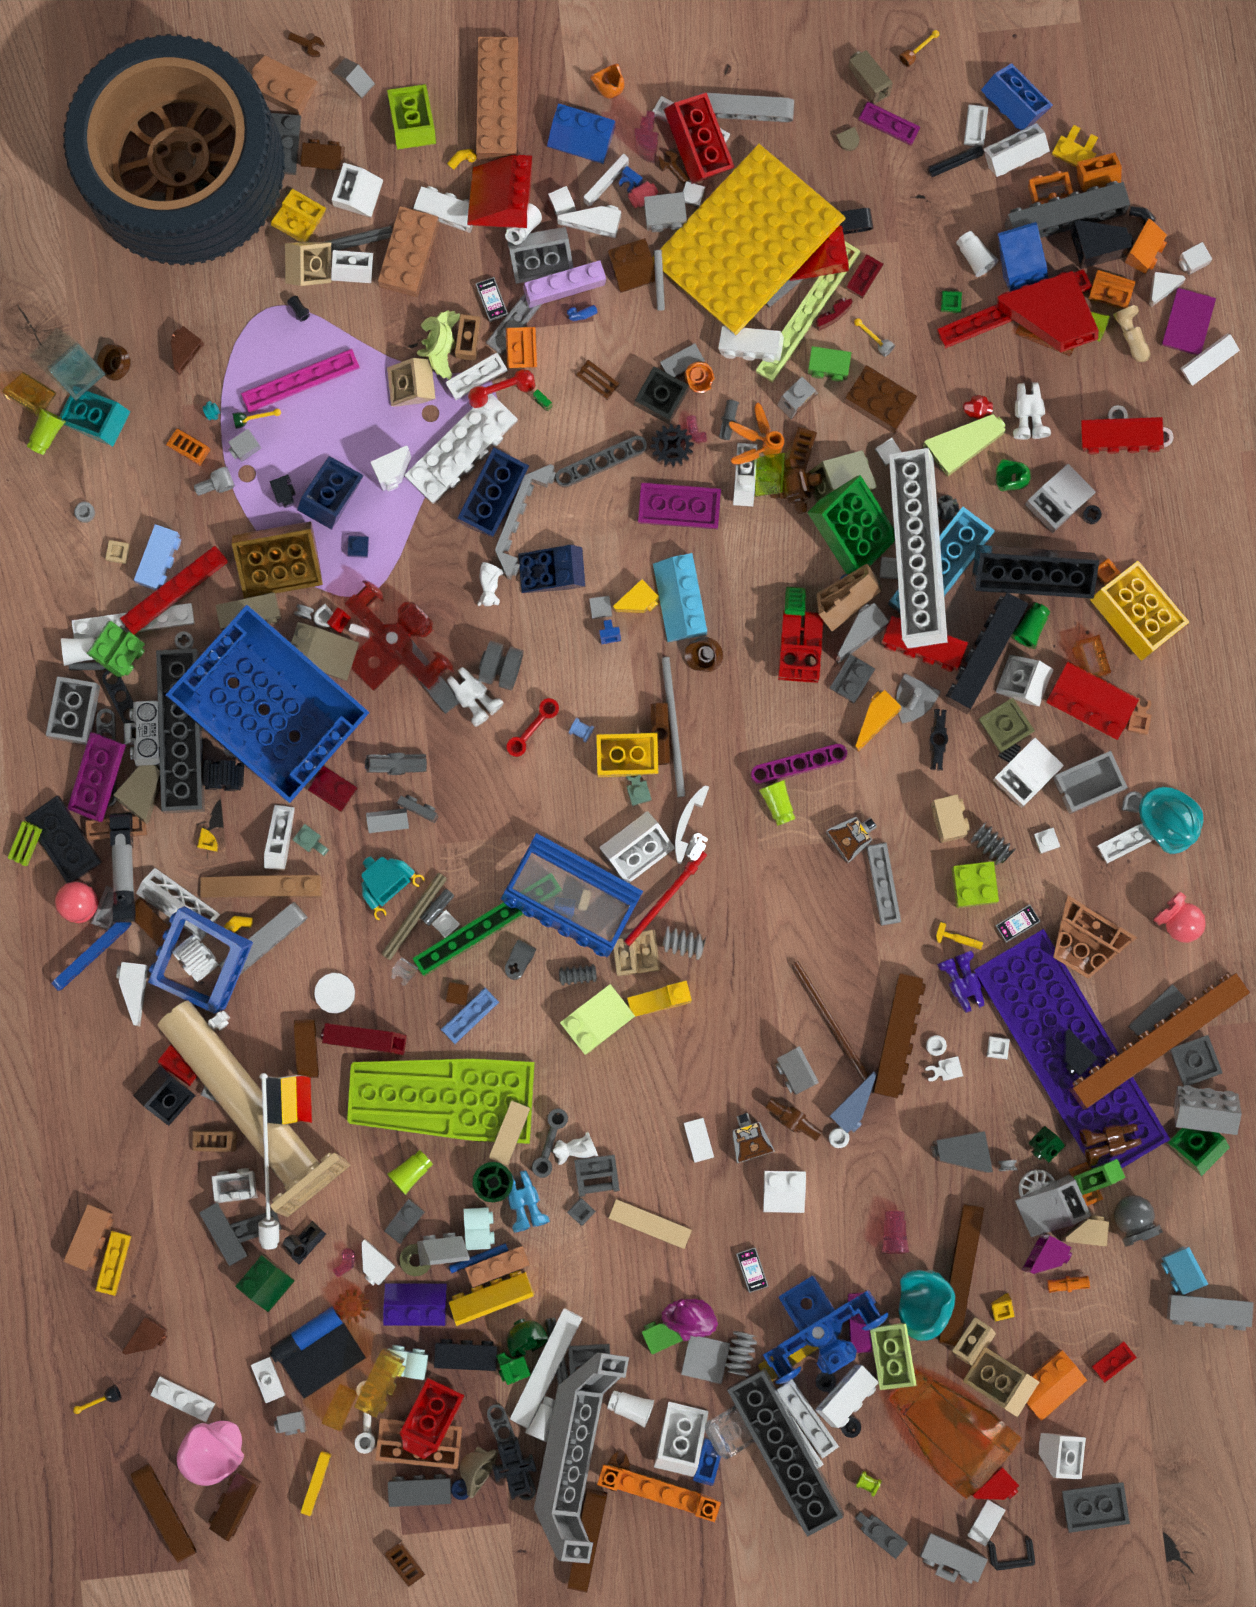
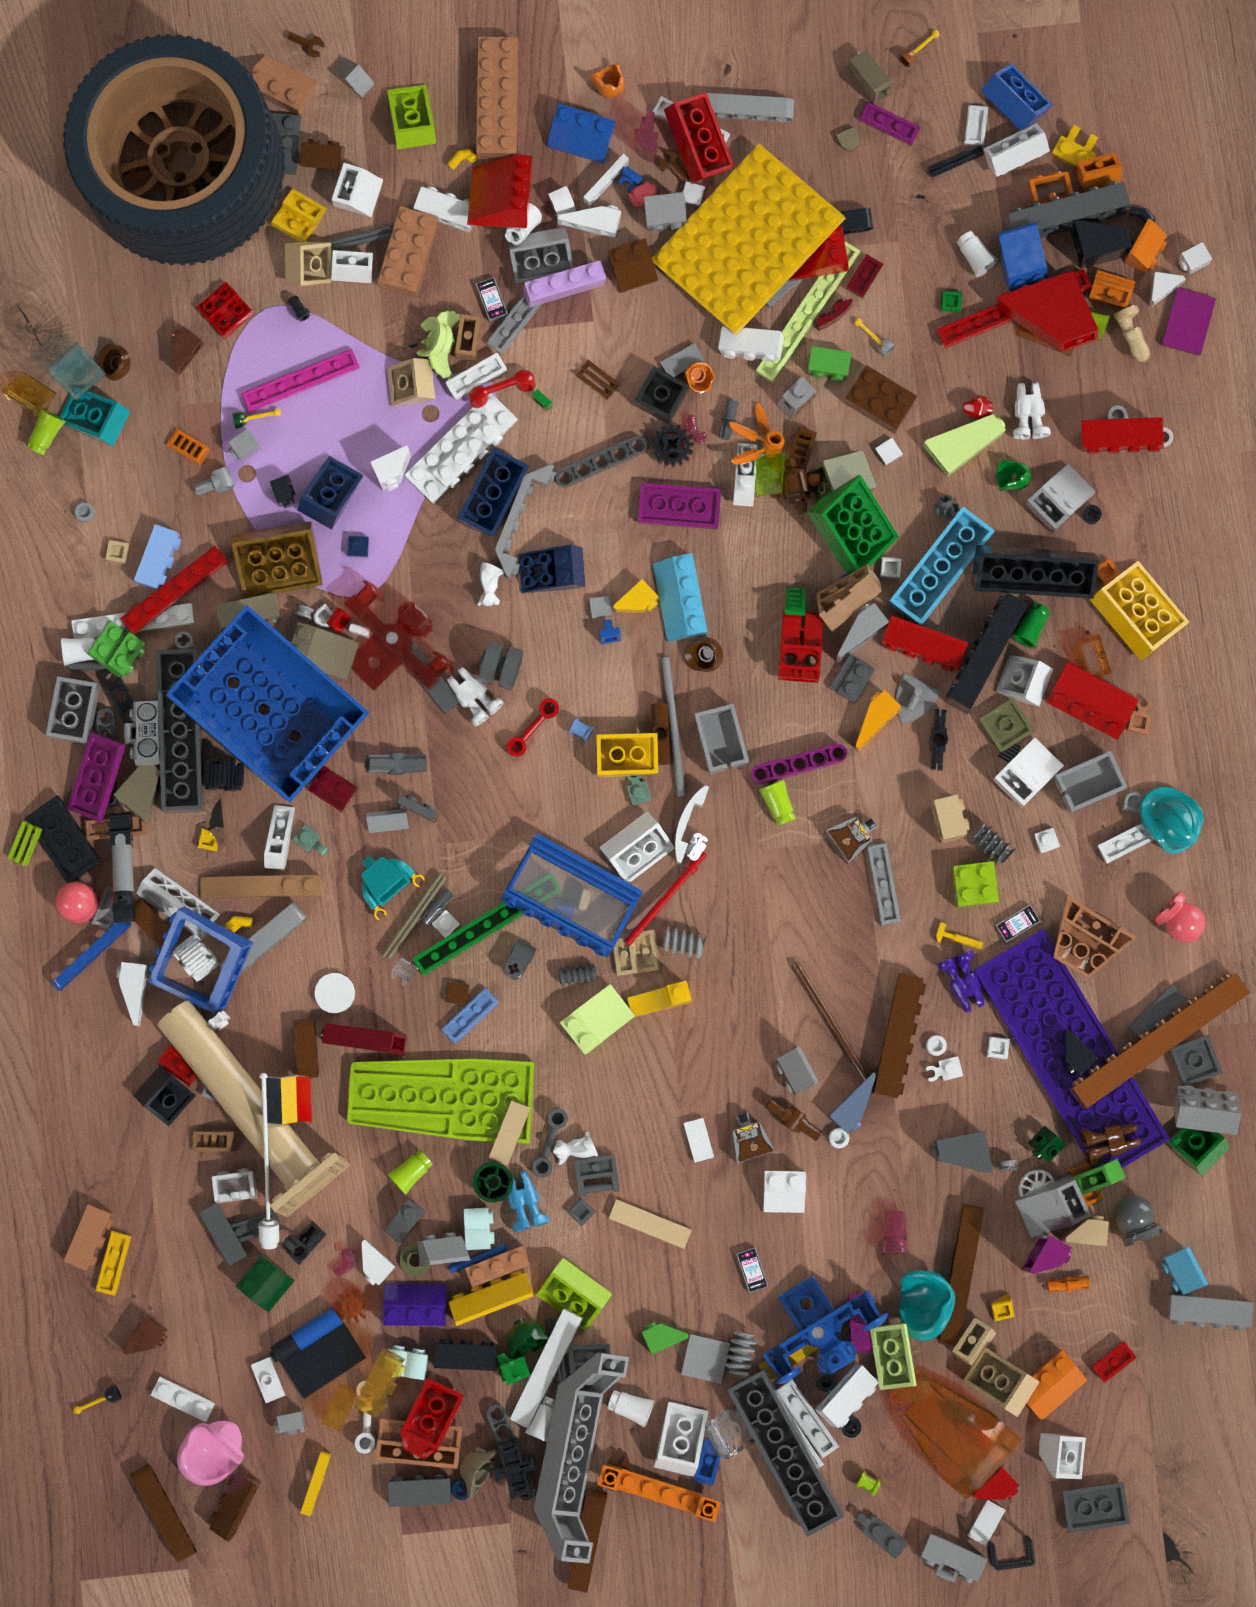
teal plate [203,401,220,421] -> none
reddish brown slope [384,1541,426,1587] -> none
orange plate [505,327,537,368] -> none
blue arm [567,305,598,322] -> none
light grey bar [654,250,665,310] -> none
magenta piece [661,1299,718,1341] -> none
white brick [889,448,948,648] -> none
white tile [1180,333,1240,385] -> none
none -> red slope [196,282,254,339]
none -> lime slope [536,1258,612,1331]
none -> light grey piece [694,704,749,775]

